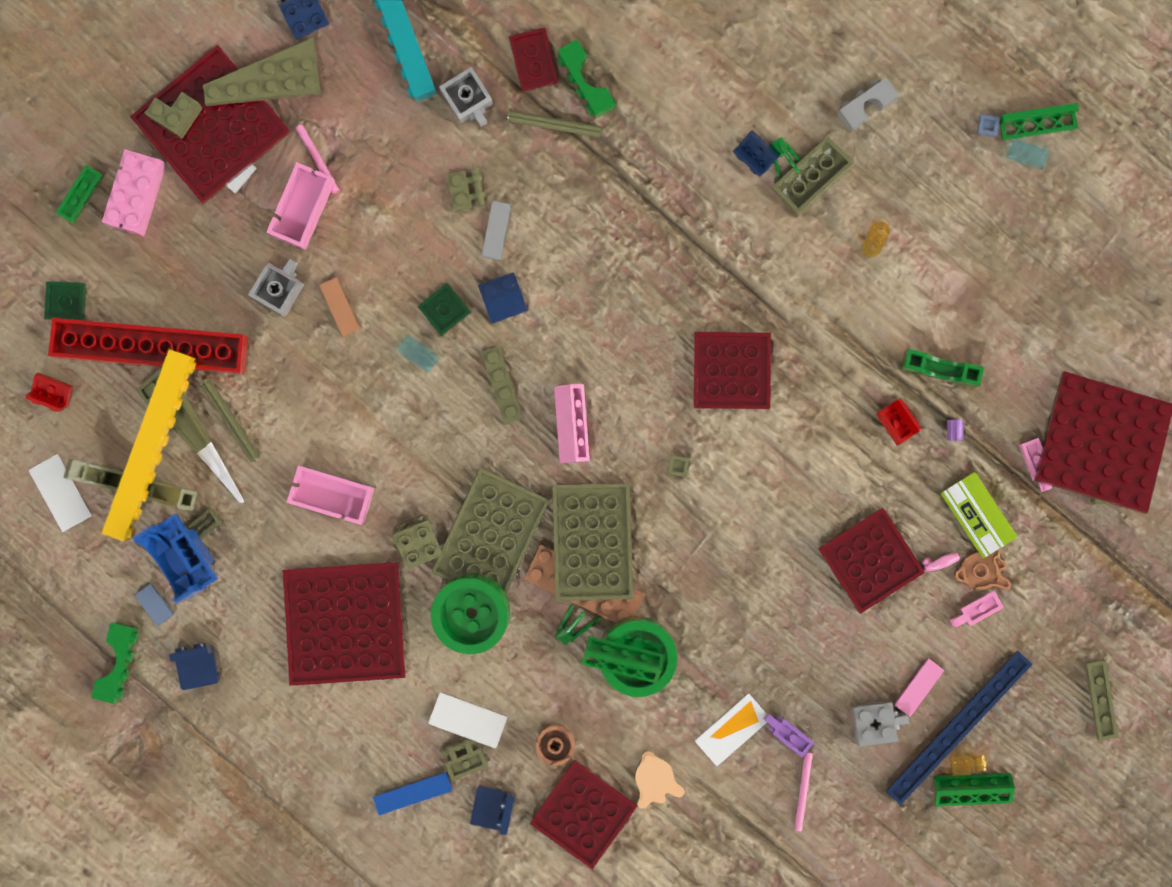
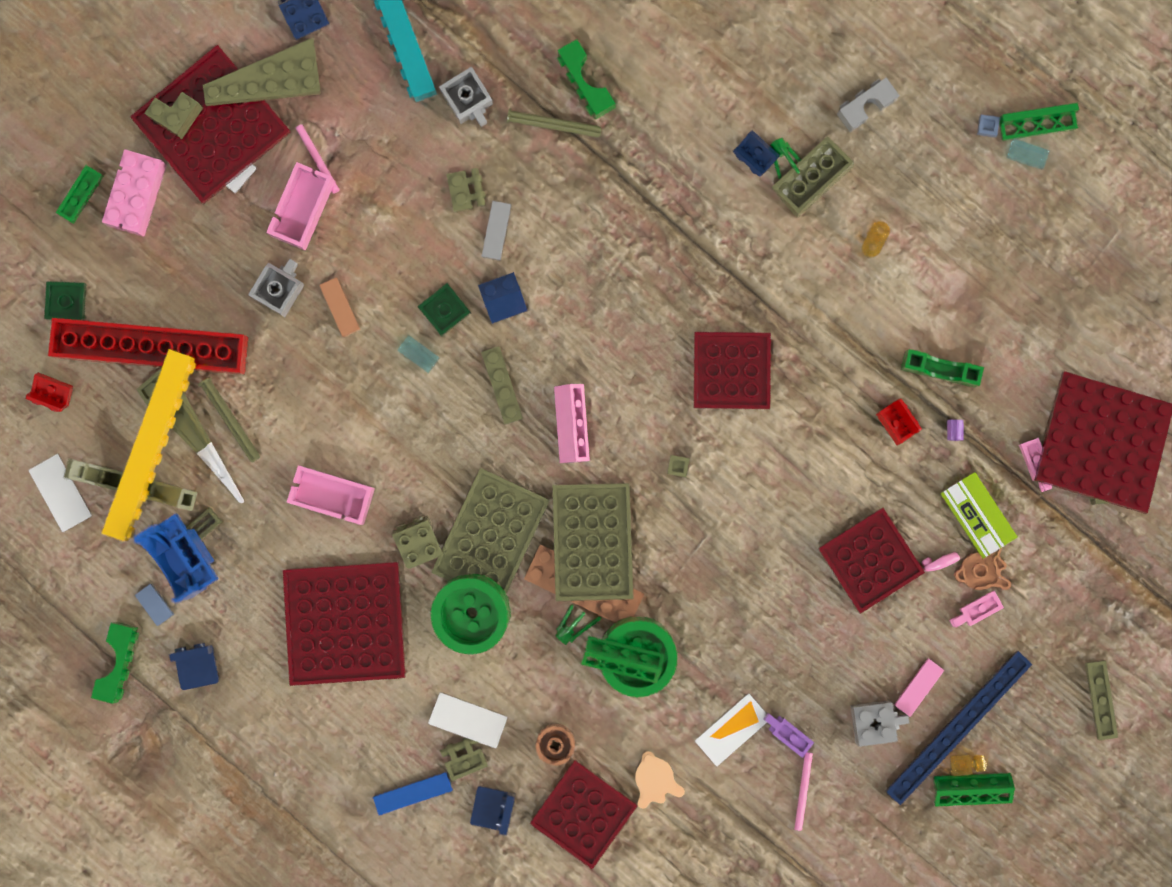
dark red tile [509,28,559,92] -> none

